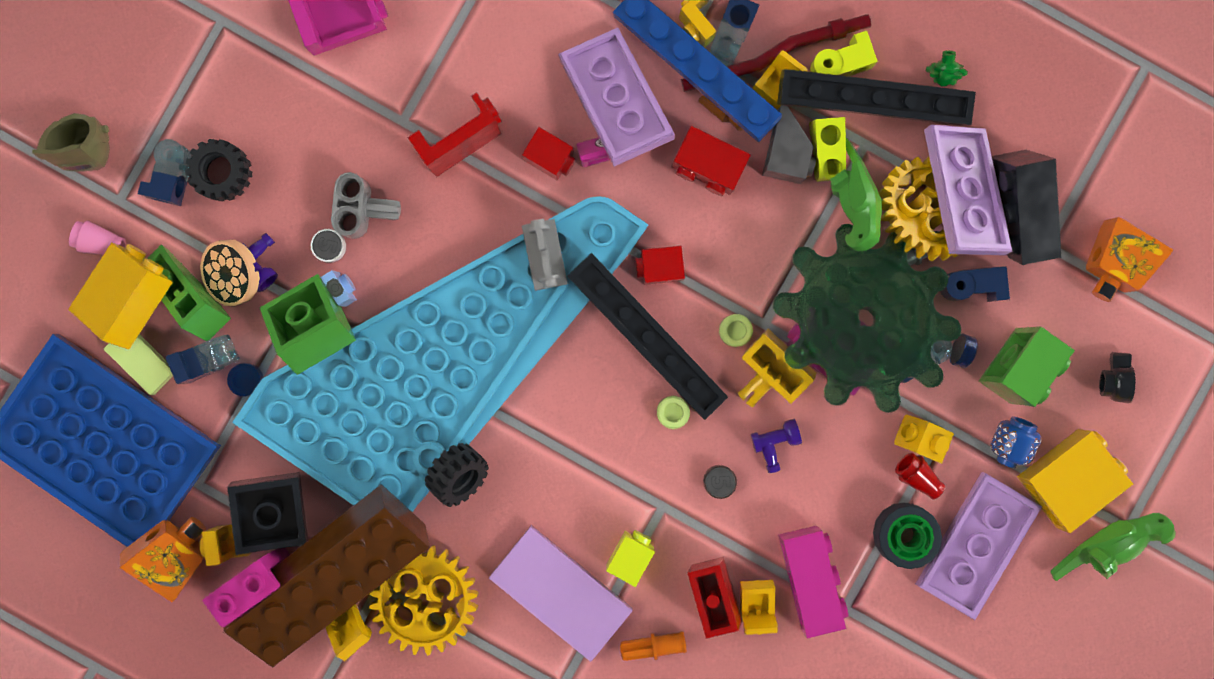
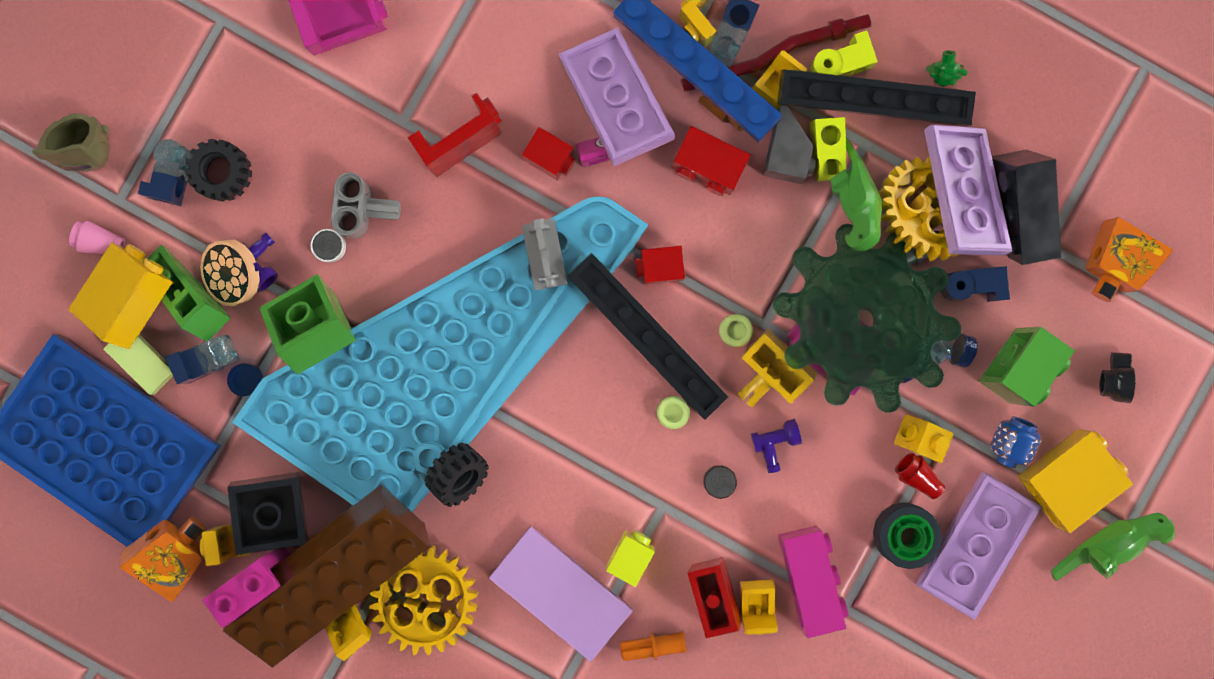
light blue plate [321,270,357,307] -> none

